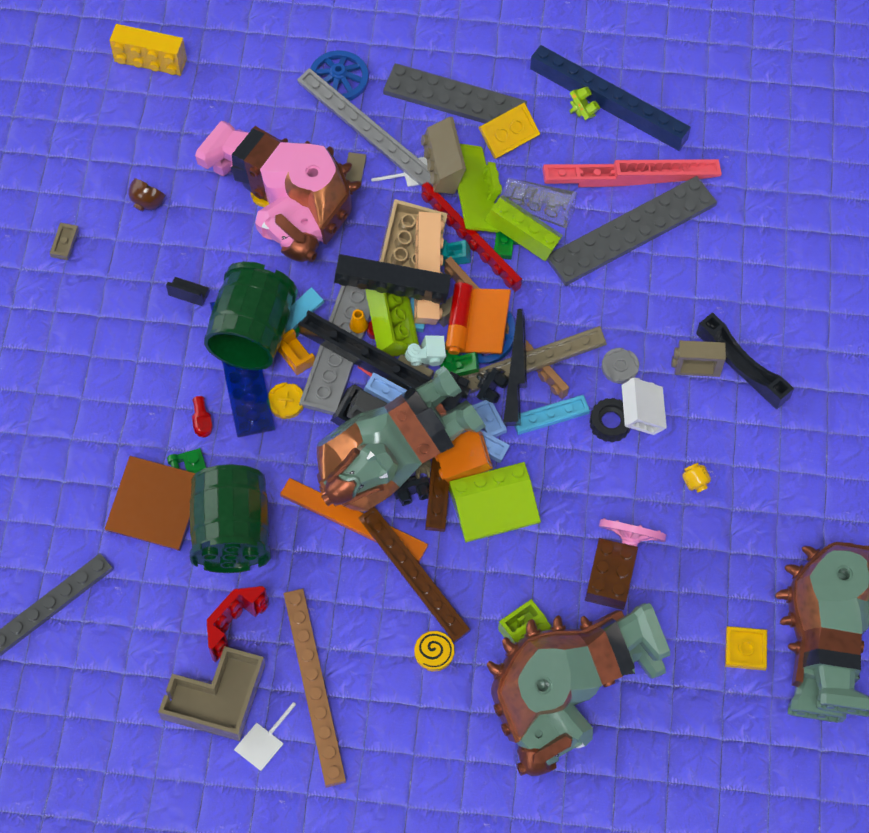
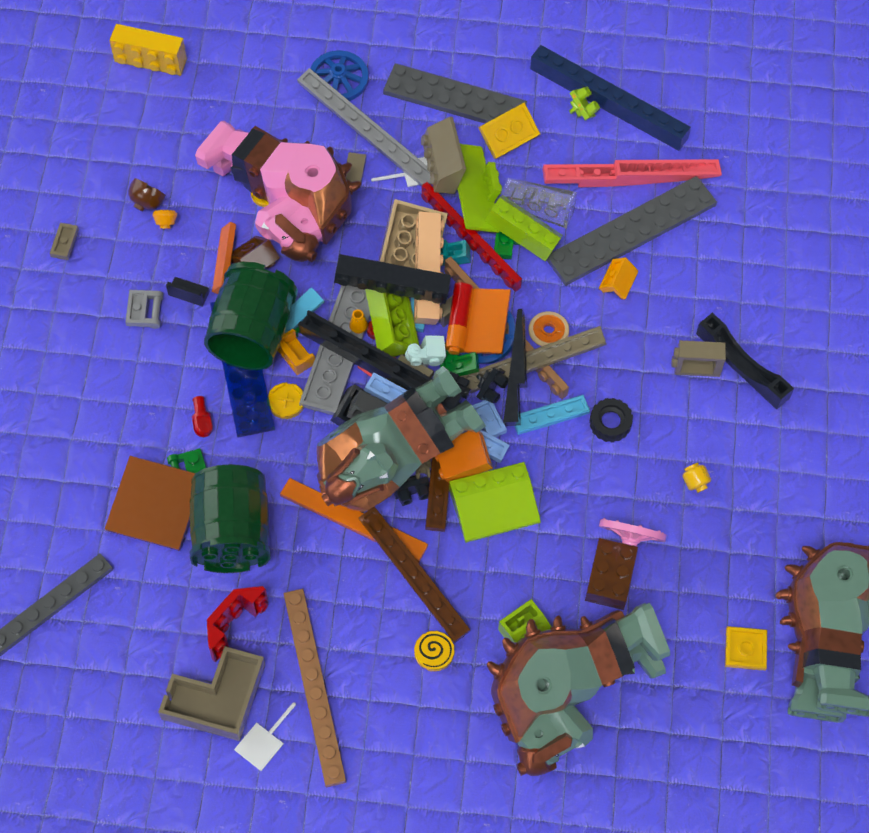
light grey tile [601,348,639,384] -> none
white brick [621,378,667,435] -> none
none -> light grey plate [125,290,163,329]
none -> light orange cone [152,210,178,228]
none -> orange tile [212,222,236,294]
none -> slope [231,236,280,268]
none -> orange wheel [528,311,569,347]
none -> light orange panel [599,257,638,300]

